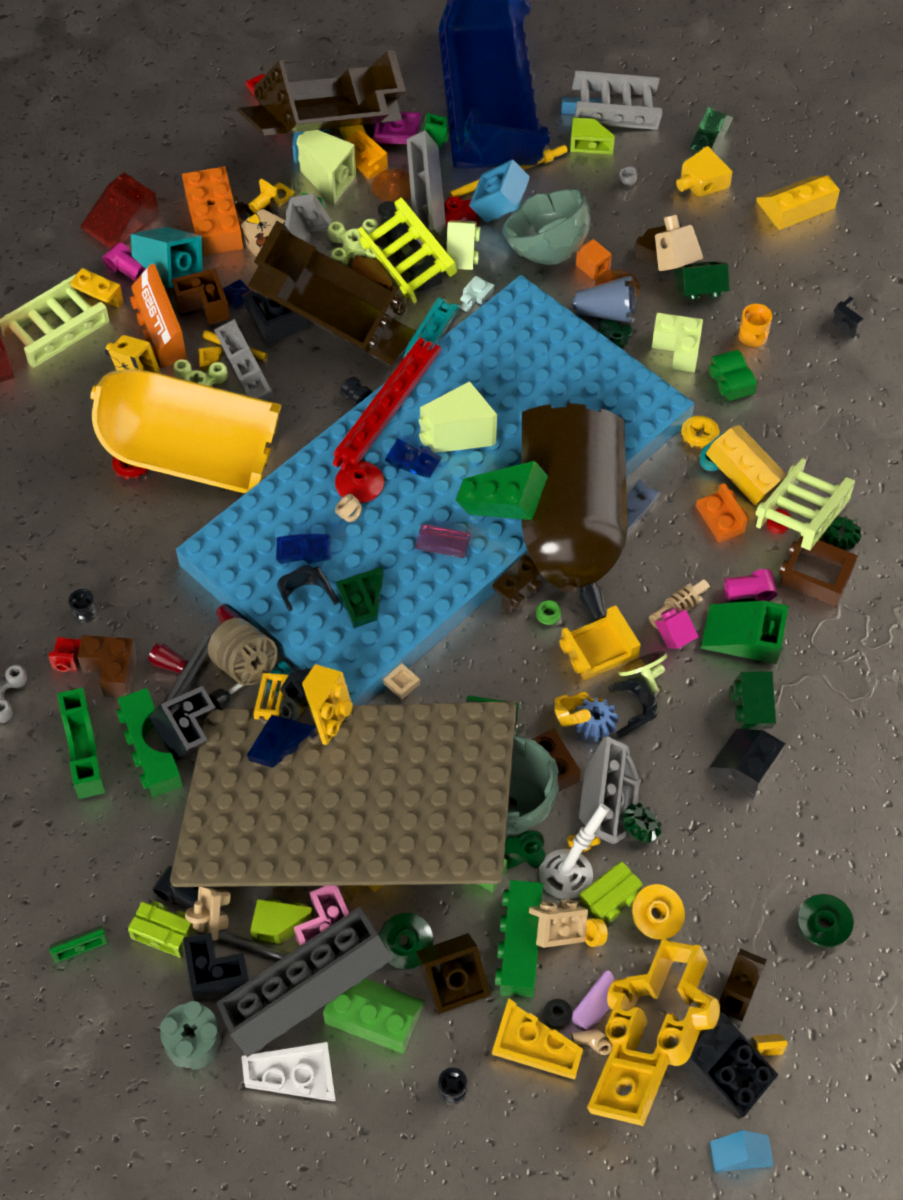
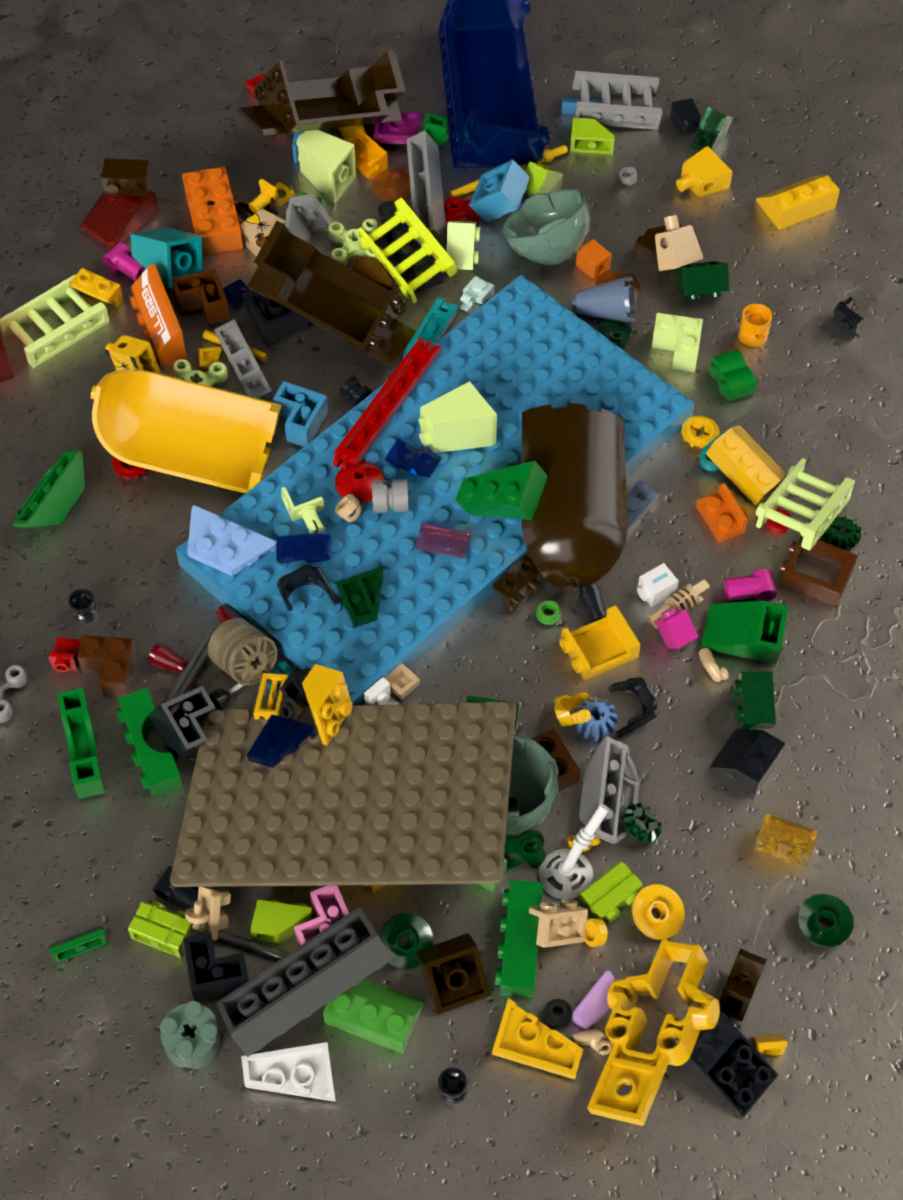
shield [618,651,667,693] -> none
dark azure slope [710,1130,774,1172] -> none
none -> green wedge [13,450,85,527]
none -> dark brown brick [101,158,152,196]
none -> light blue wing [187,505,278,576]
none -> dark azure brick [273,381,328,447]
none -> yellowish green bracket [281,487,325,536]
none -> white bracket [364,677,399,705]
none -> light grey wheel [372,480,408,513]
none -> lime slope [525,162,564,196]
none -> white brick [637,563,679,607]
none -> black brick [670,98,701,136]
none -> tan arm [699,648,729,683]
none -> clear yellow brick [754,813,819,868]

